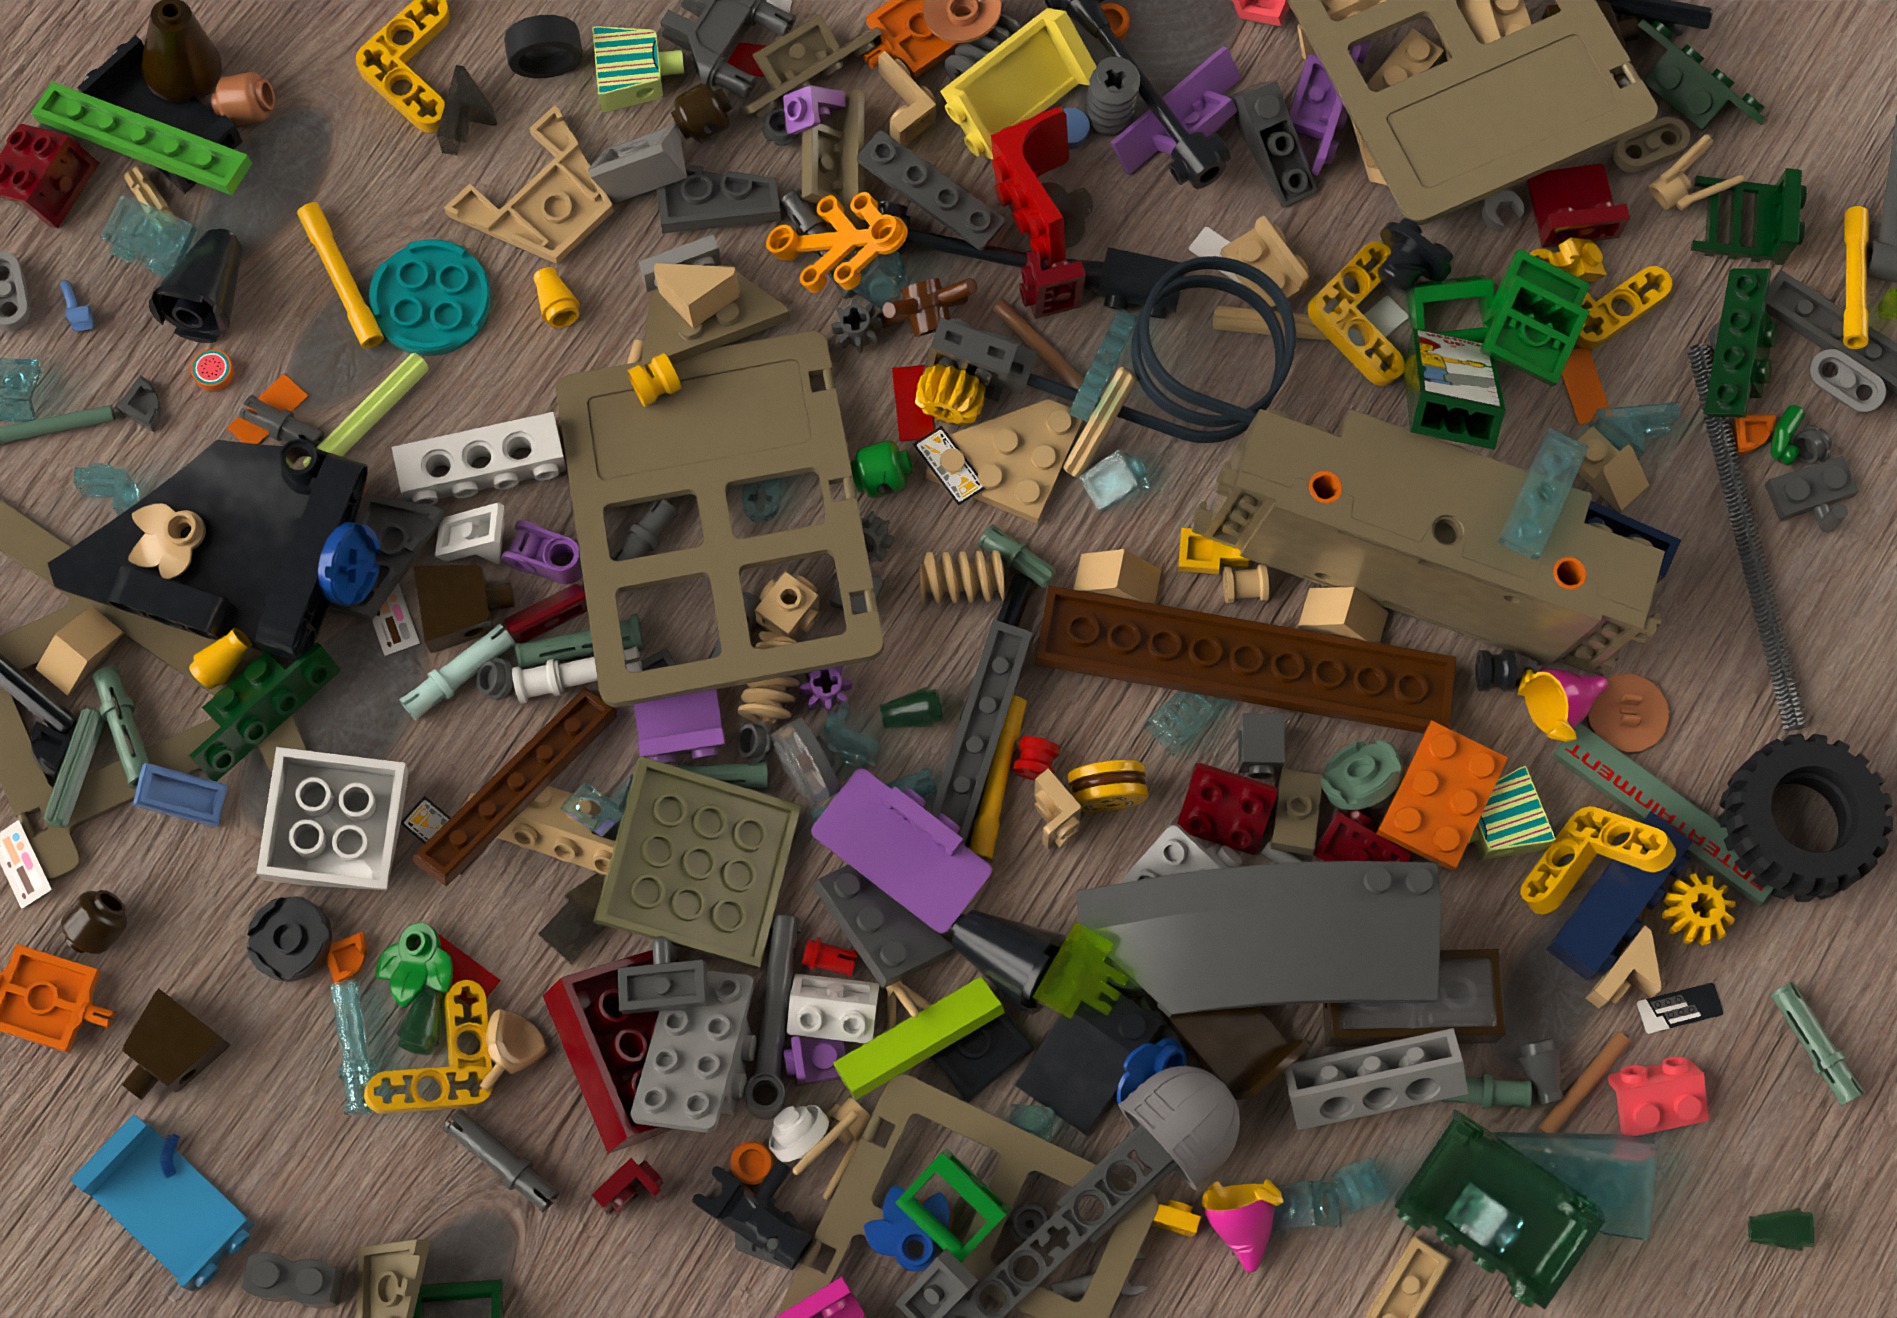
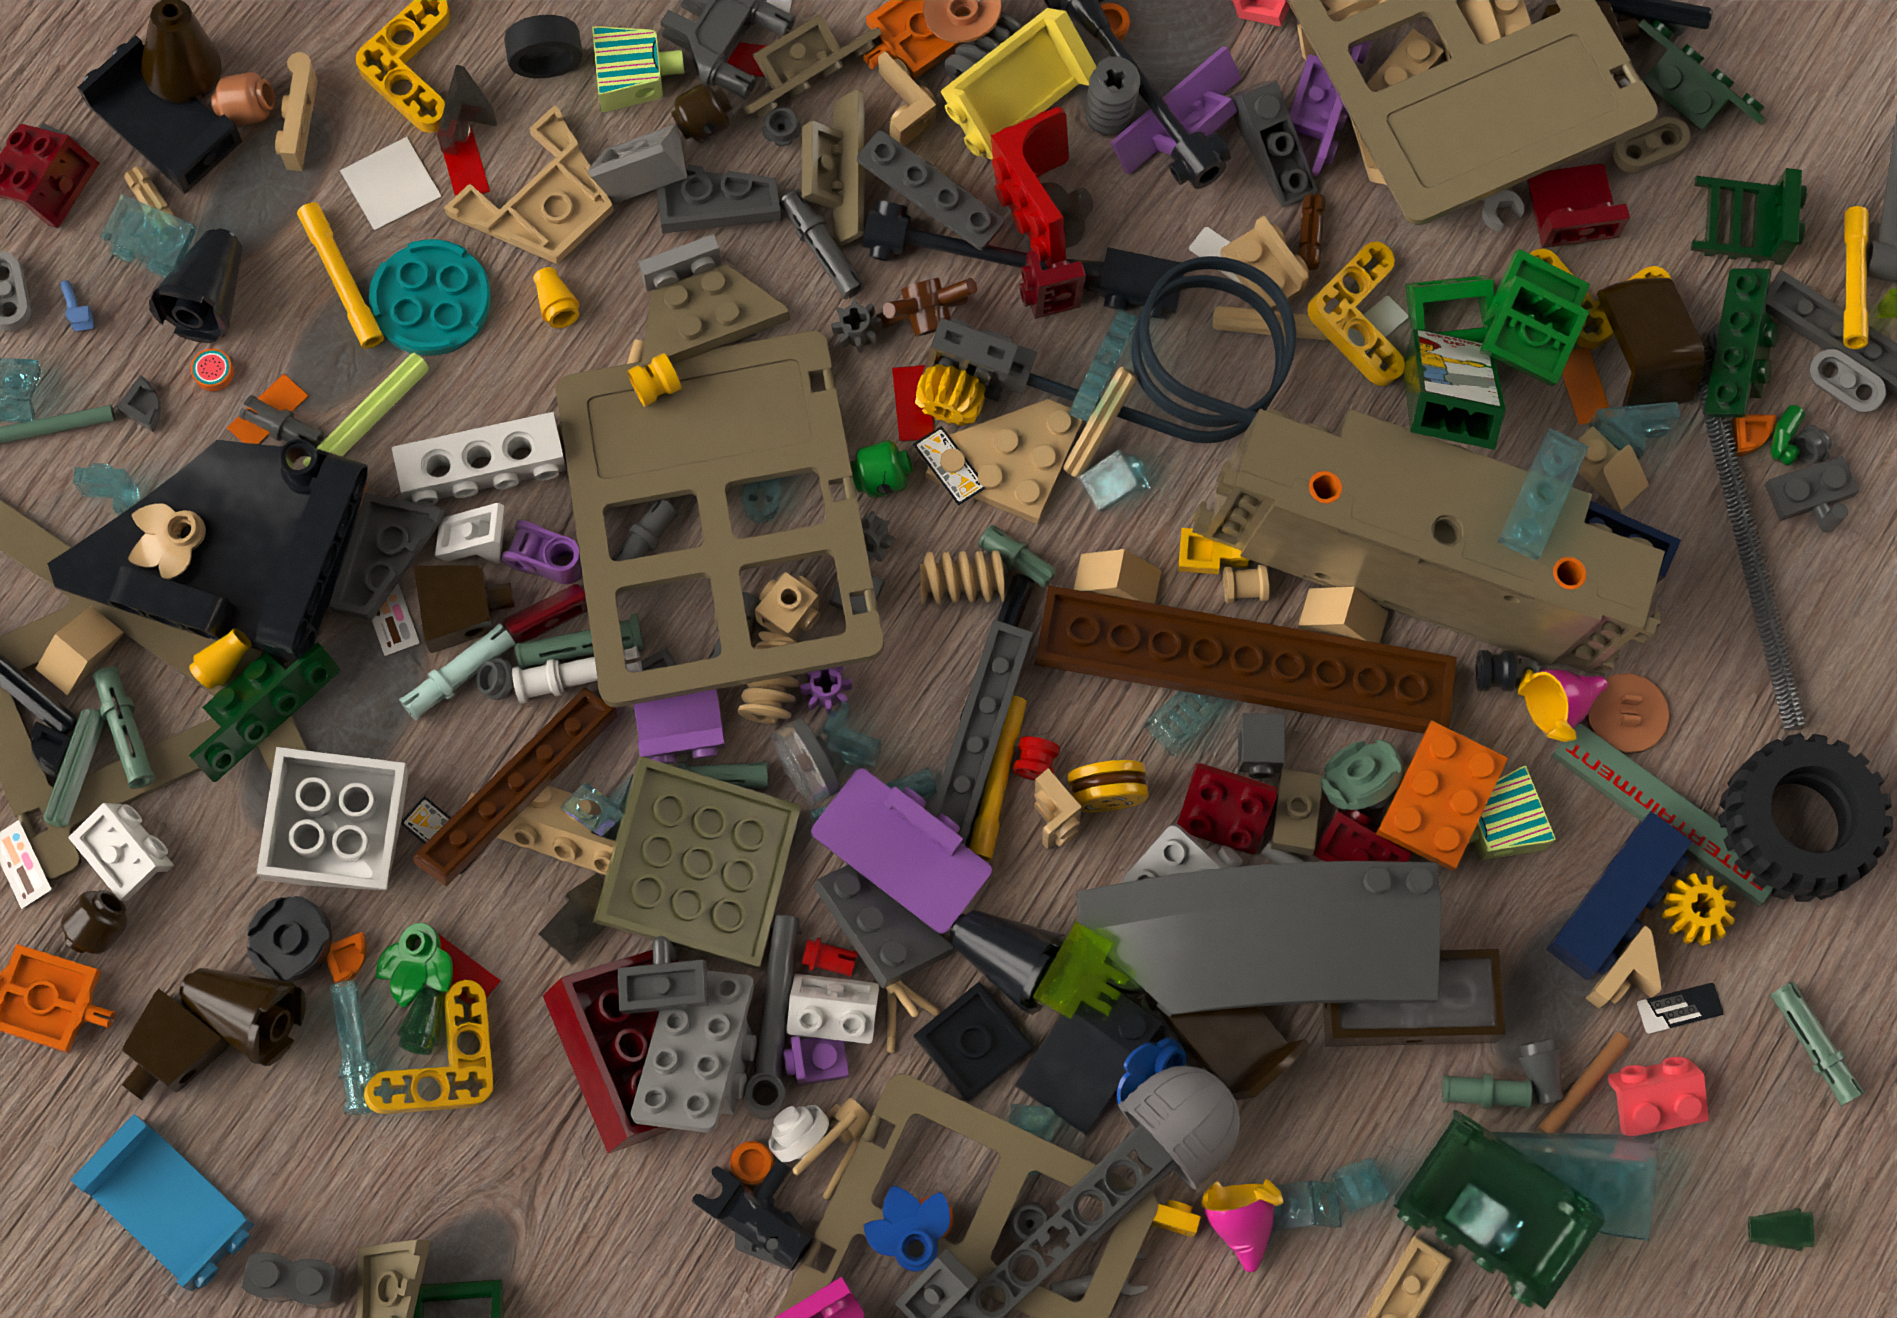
bright green plate [31,82,253,196] -> none
medium blue tile [132,763,228,827] -> none
blue leg [160,1133,180,1178] -> none
blue tile [318,522,380,606] -> none
dark grey pin [443,1109,560,1213] -> none
tan piece [479,1009,548,1092] -> none
dark red bracket [592,1158,664,1215] -> none
tan slope [654,263,740,329] -> none
dark grey plate [737,721,775,763] -> none
light orange plant [766,192,908,293] -> none
medium lavender bracket [783,85,846,135] -> none
lime tile [833,976,1005,1100] -> none
clear light blue brick [847,246,909,310] -> none
clear green cone [880,687,943,729] -> none
green tile [895,1148,1011,1263] -> none
medium nougat bar [992,299,1087,390] -> none
medium blue tile [1063,107,1090,149] -> none
light grey brick [1284,1028,1468,1130] -> none
black plate [1378,218,1453,294] -> none
yellow beam [1520,806,1676,915] -> none
yellow plate [1547,237,1607,283] -> none
tan plant [1649,134,1744,211] -> none
none -> white bracket [68,803,174,901]
none -> dark brown cone [180,968,306,1066]
none -> tan plate [275,52,317,171]
none -> white sticker [340,137,442,231]
none -> red sticker [437,124,490,197]
none -> reddish brown axle [1298,193,1325,270]
none -> dark brown piece [1596,277,1705,412]

